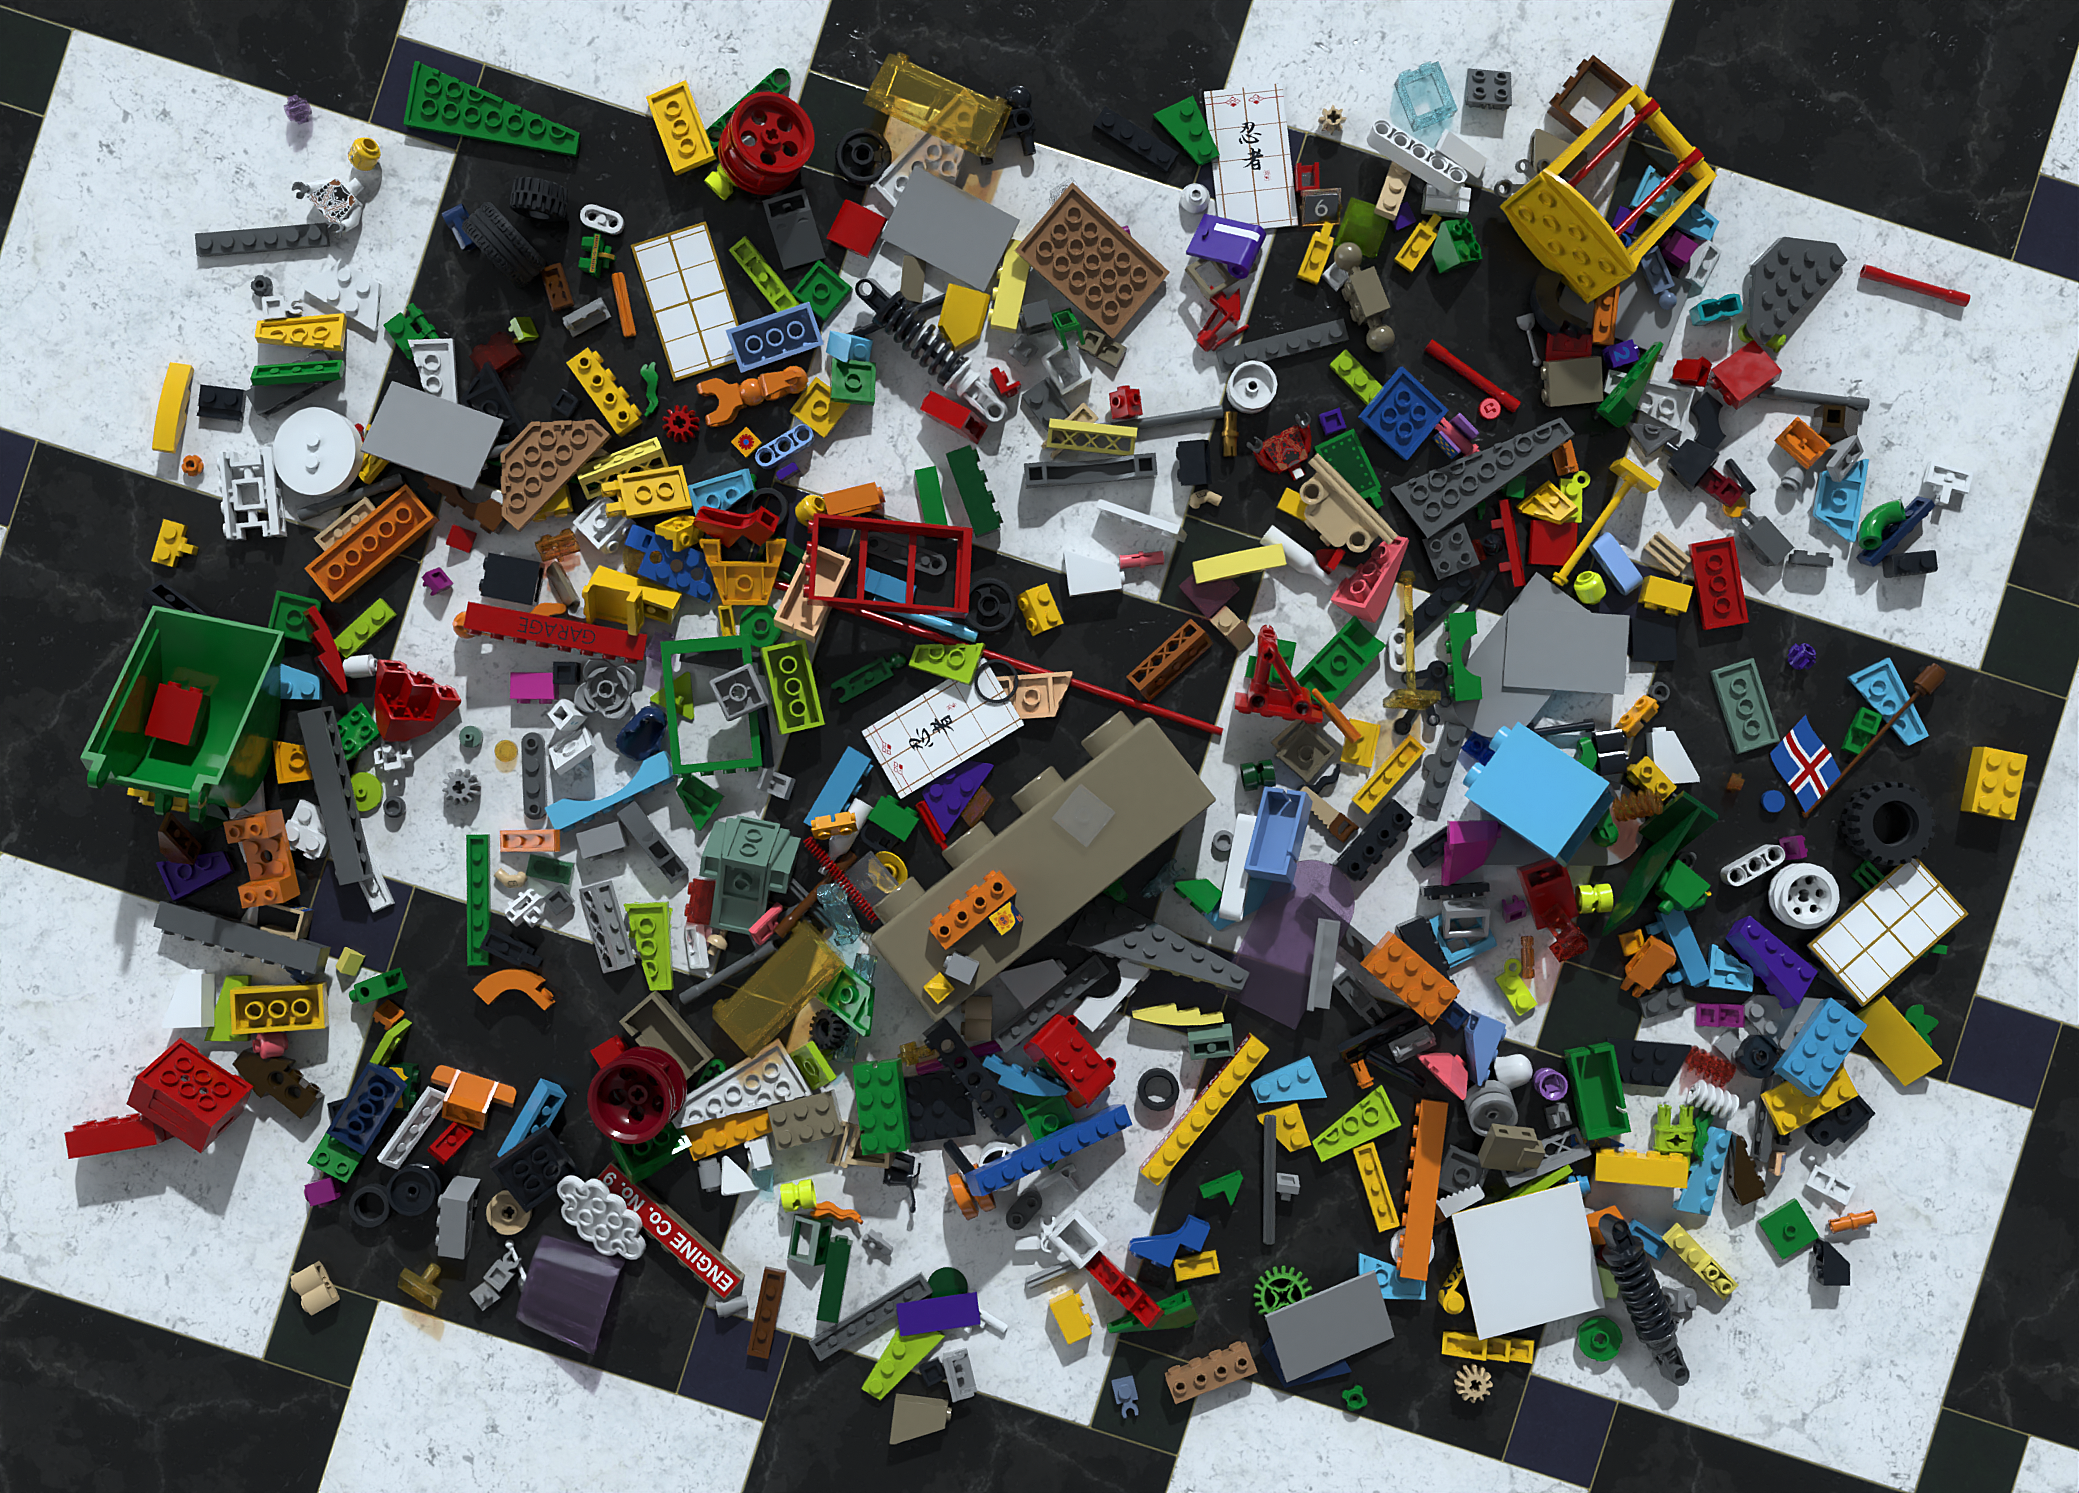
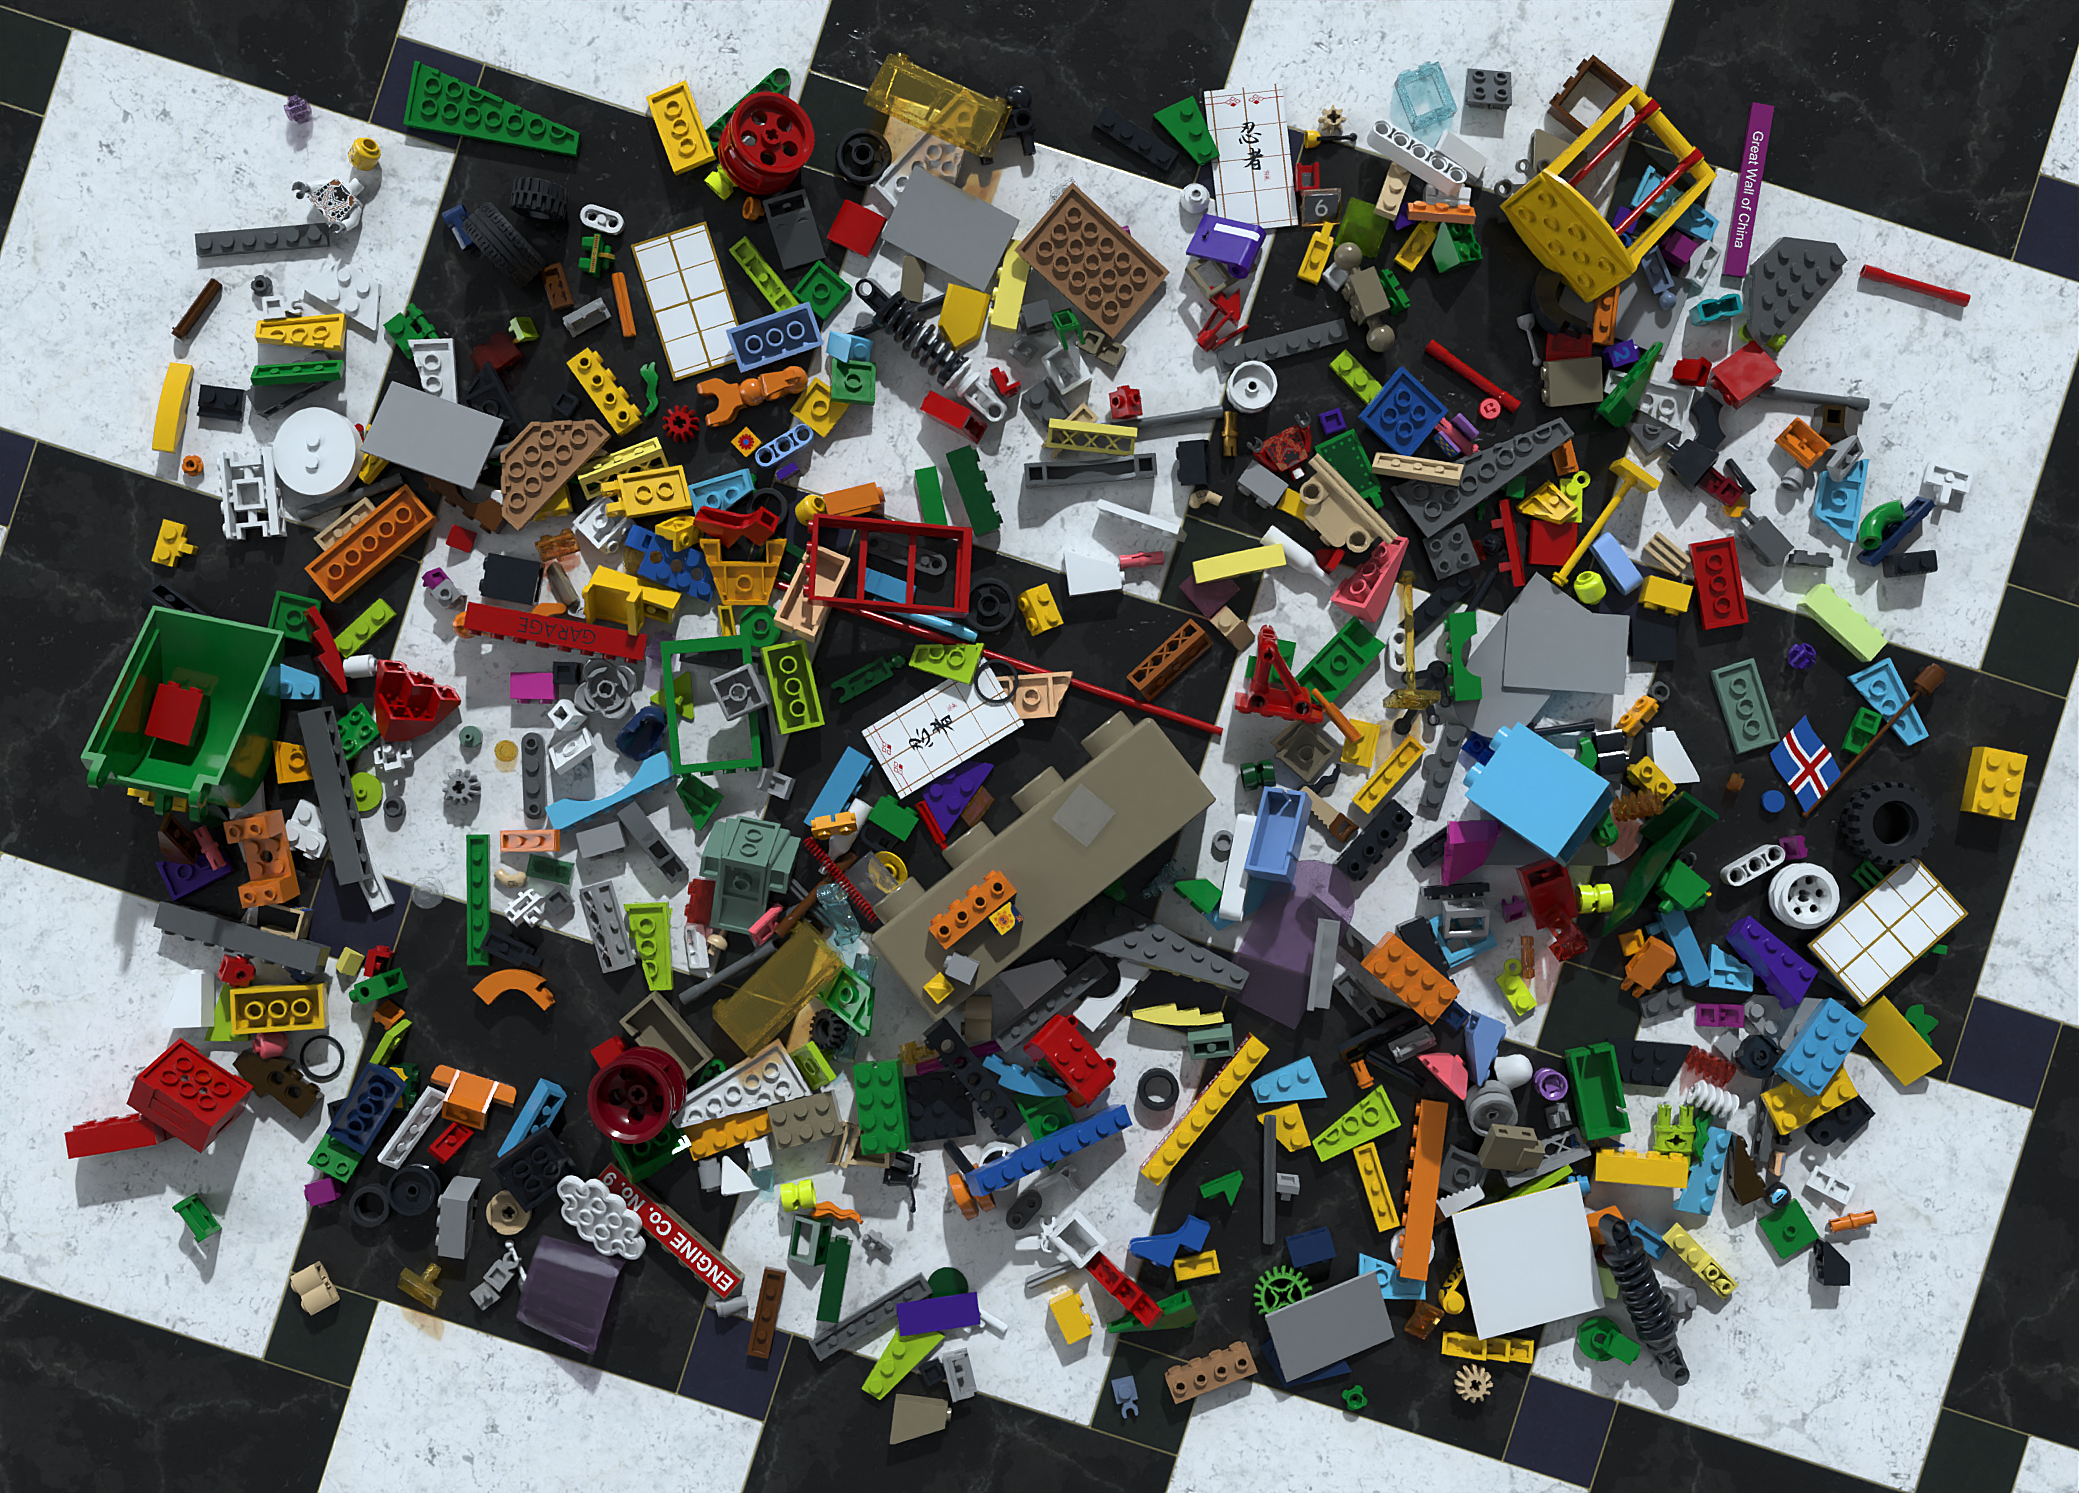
none -> reddish brown axle [171,278,222,341]
none -> green plate [172,1193,222,1243]
none -> coral pin [192,825,227,871]
none -> red brick [217,954,256,988]
none -> black piece [300,1035,345,1079]
none -> red bracket [363,945,396,977]
none -> clear plate [410,876,445,909]
none -> light grey bracket [431,579,467,610]
none -> orange tile [743,197,765,221]
none -> light grey brick [1236,460,1288,509]
none -> dark blue brick [1285,1226,1337,1269]
none -> hinge [1304,130,1358,148]
none -> tan plate [1372,452,1464,486]
none -> green hinge [1377,268,1411,317]
none -> clear orange slope [1405,1299,1445,1340]
none -> orange plate [1406,201,1476,224]
none -> green brick [1601,1328,1641,1365]
none -> magenta tile [1722,102,1774,279]
none -> black piece [1763,1181,1792,1210]
none -> yellowish green brick [1797,583,1888,662]

